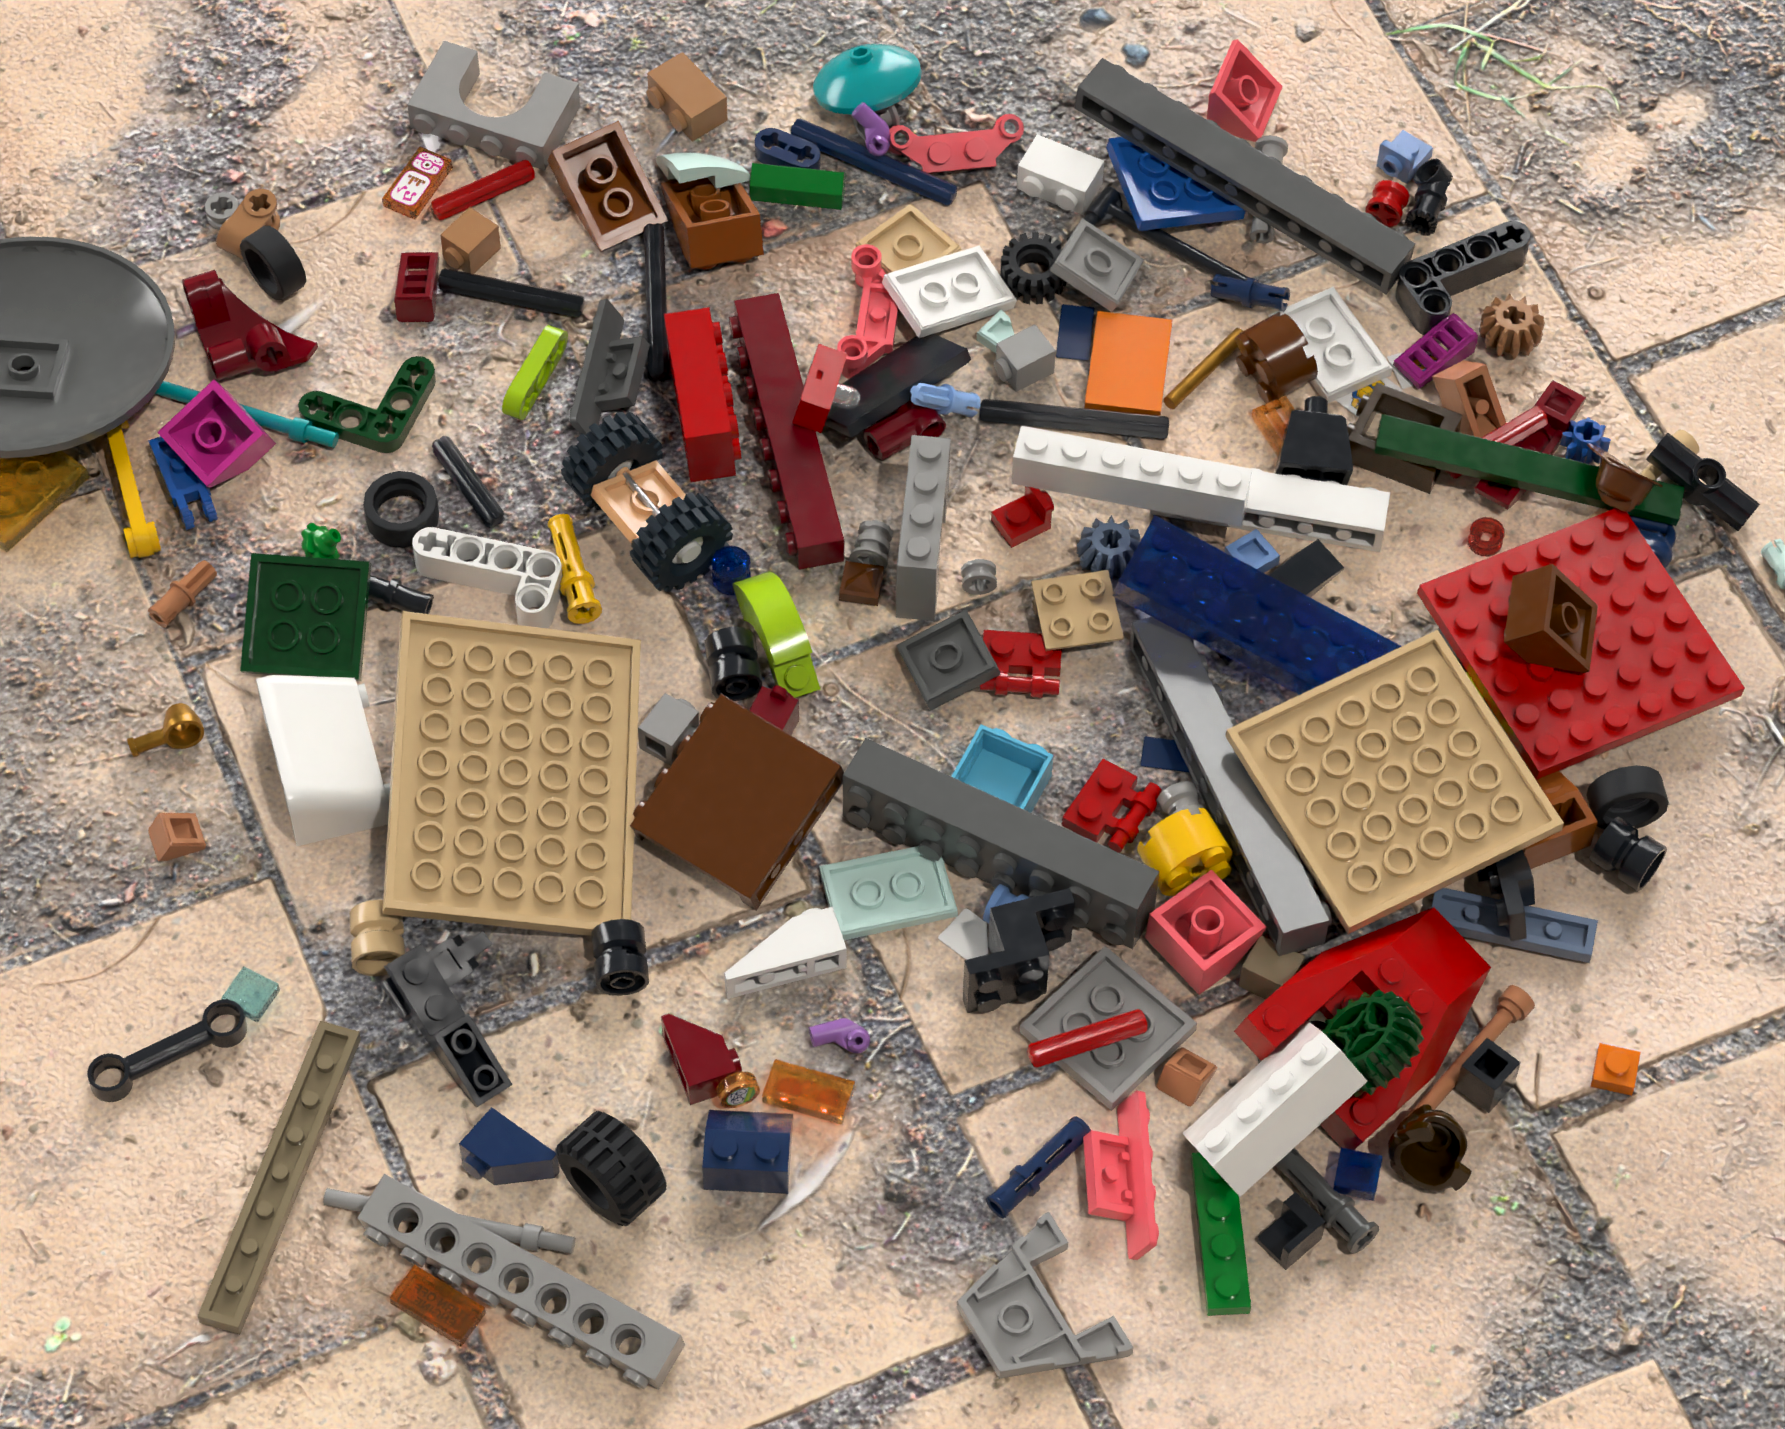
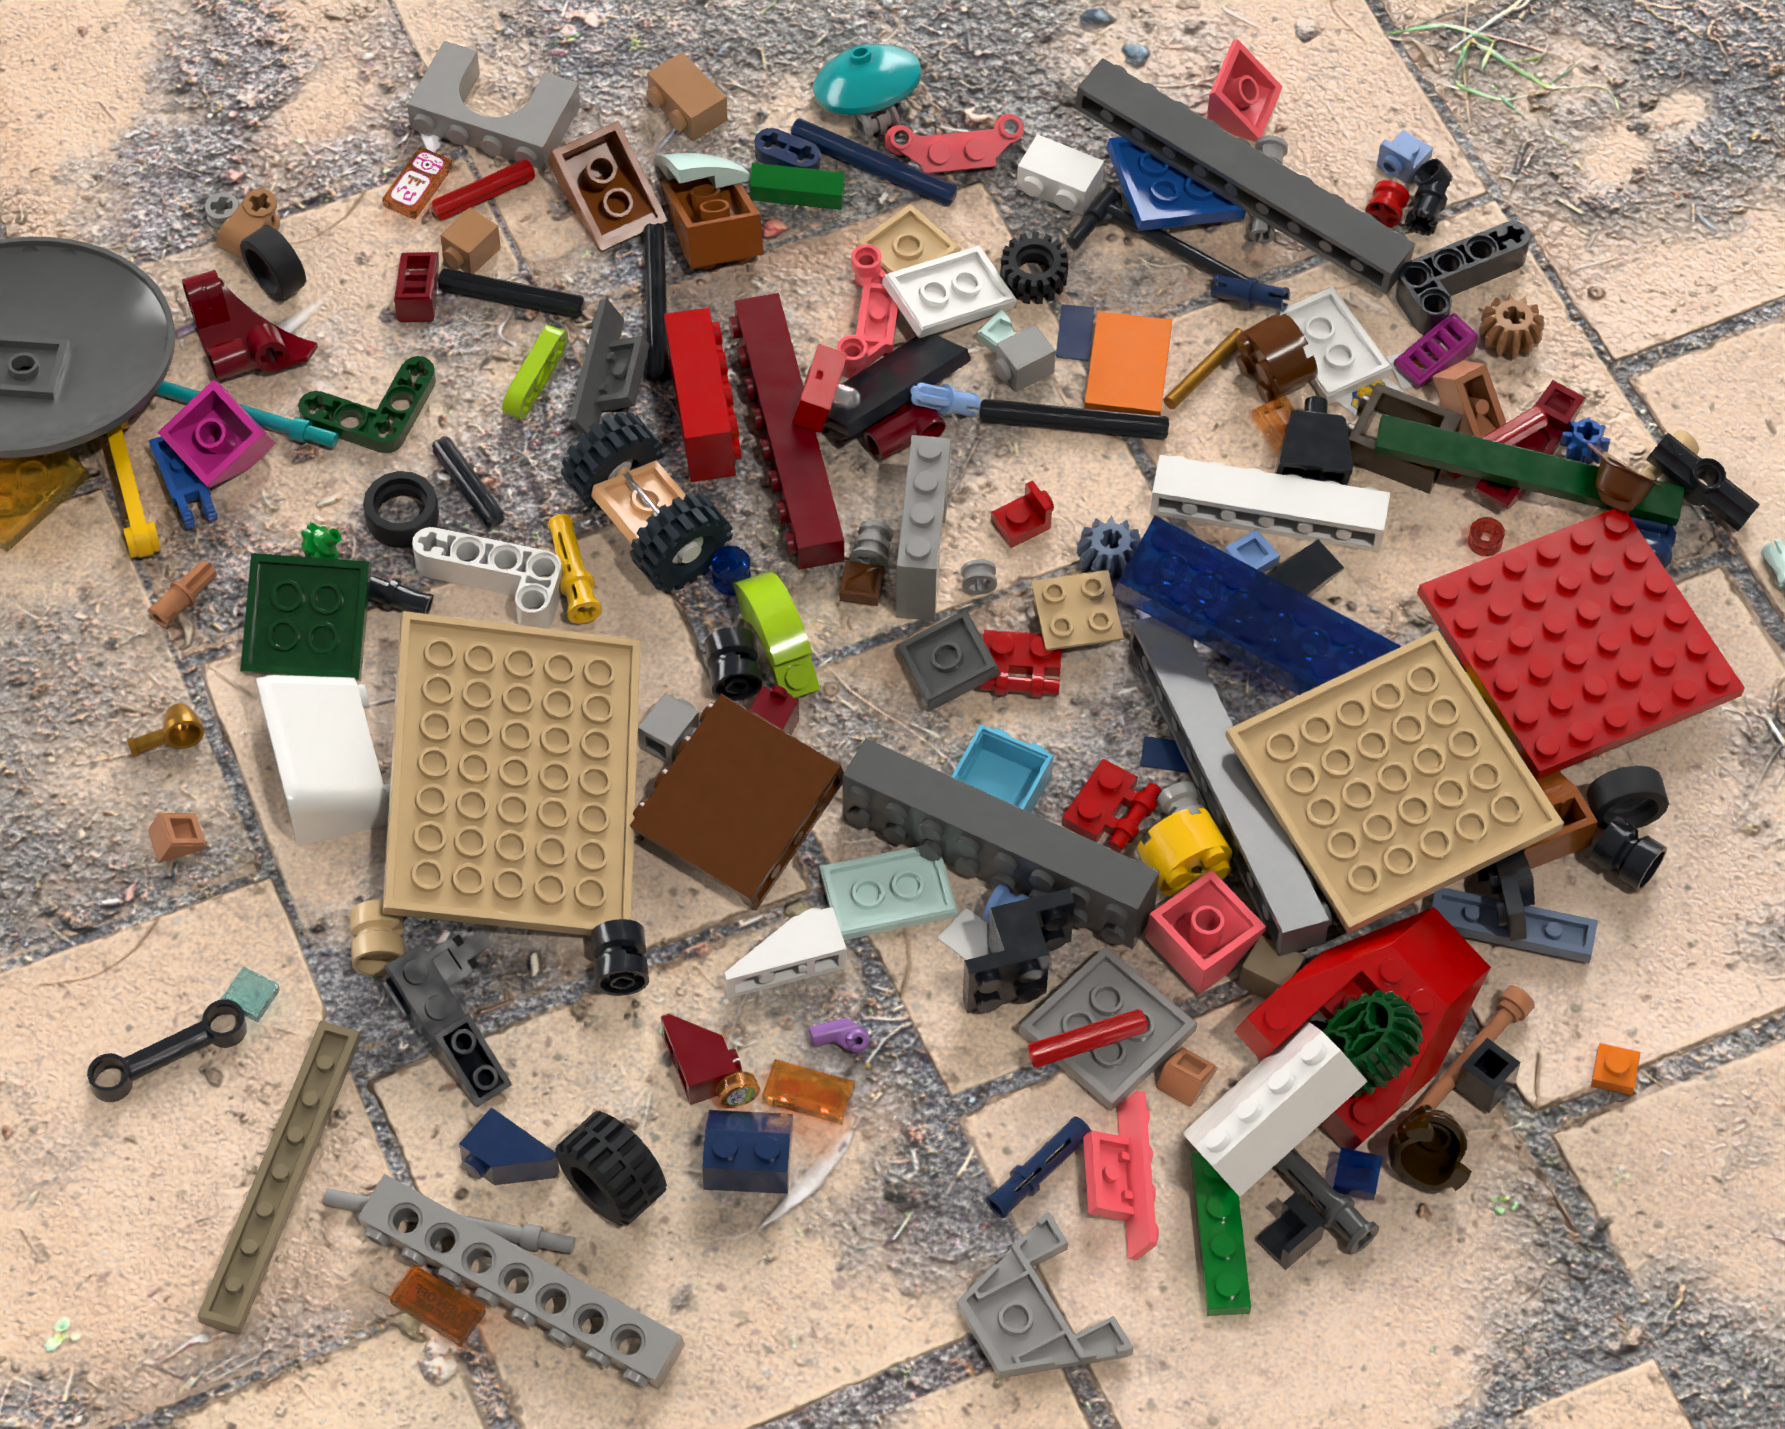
medium lavender arm [851,102,890,156] -> none
white brick [1012,426,1252,527] -> none
light grey tile [1049,218,1144,312] -> none
reddish brown slope [1504,564,1598,673] -> none

